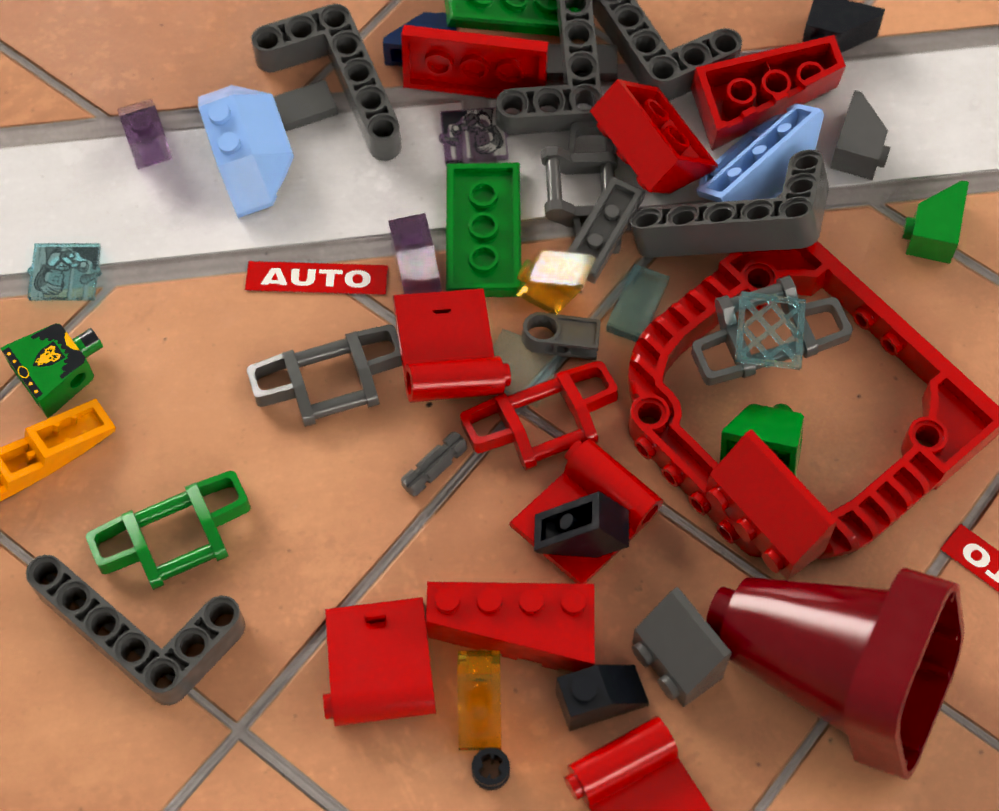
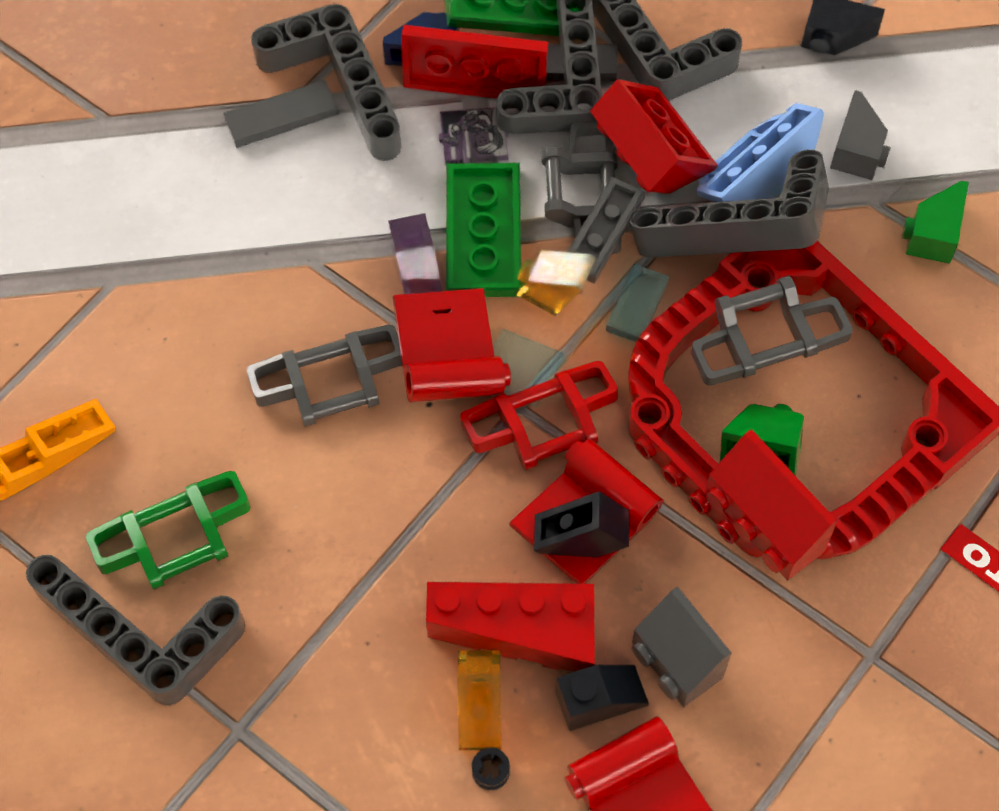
green torso [0,323,103,418] -> none
clear light blue piece [27,243,102,301] -> none
clear purple slope [117,99,172,169] -> none
light blue wedge [198,85,294,218] -> none
red sticker [245,261,388,295] -> none
red door [323,597,436,727] -> none
dark grey axle [401,432,467,496] -> none
dark grey piece [522,312,601,360] -> none
red wedge [691,35,846,151] -> none
dark red cone [706,567,964,780] -> none
clear light blue window [735,291,806,370] -> none

